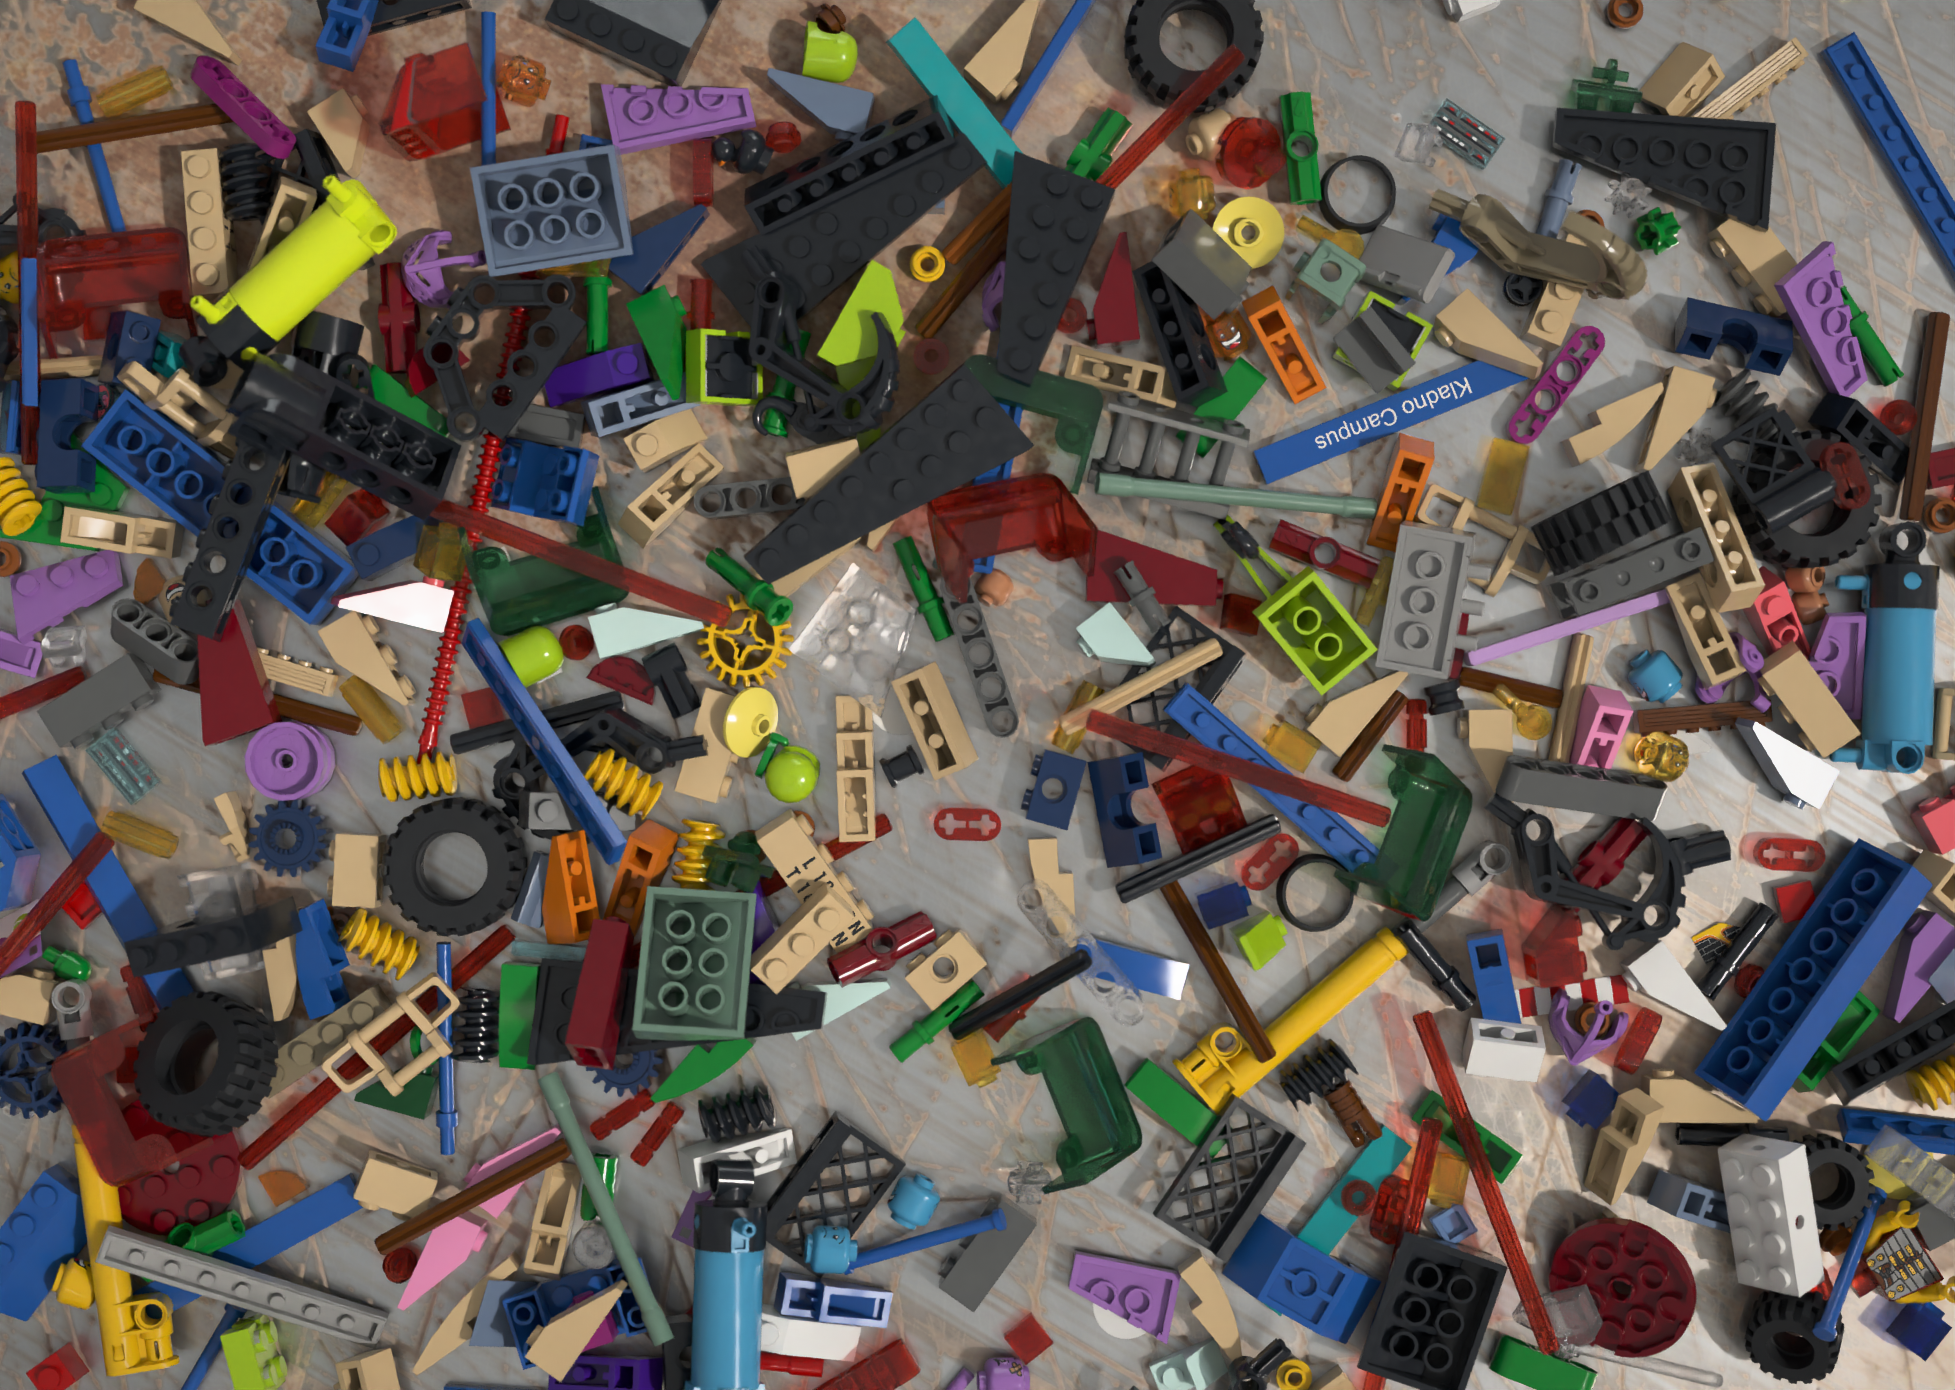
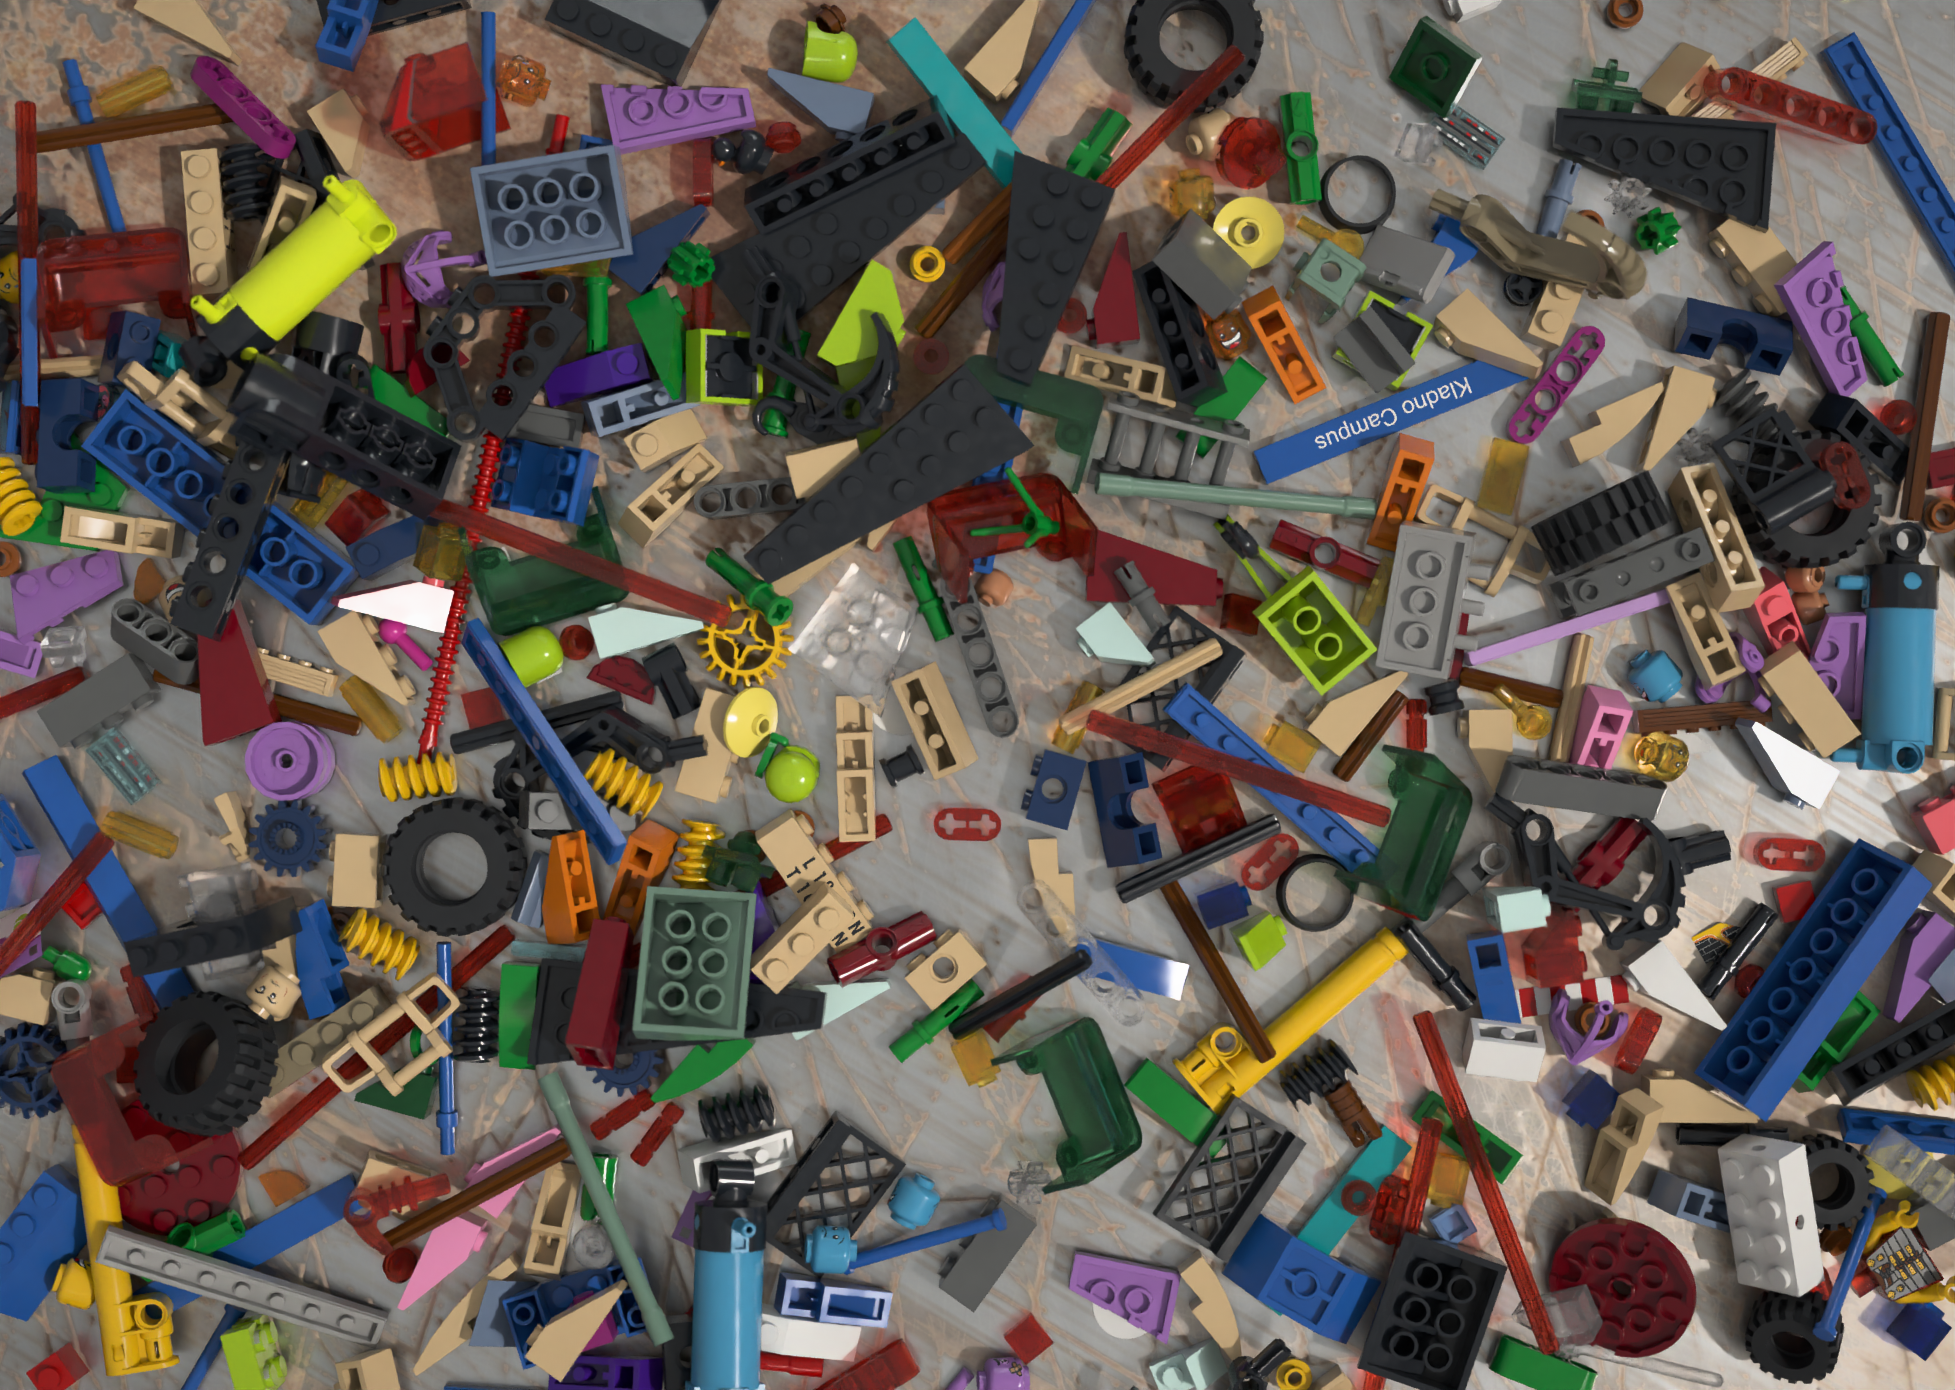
none -> tan head [246,964,301,1020]
none -> clear red piece [343,1173,451,1255]
none -> dark pink bar [378,618,433,671]
none -> green gear [667,241,715,288]
none -> green plant [970,467,1060,548]
none -> dark green tile [1389,15,1483,119]
none -> light aqua slope [1482,887,1551,933]
none -> clear red beam [1703,67,1878,145]

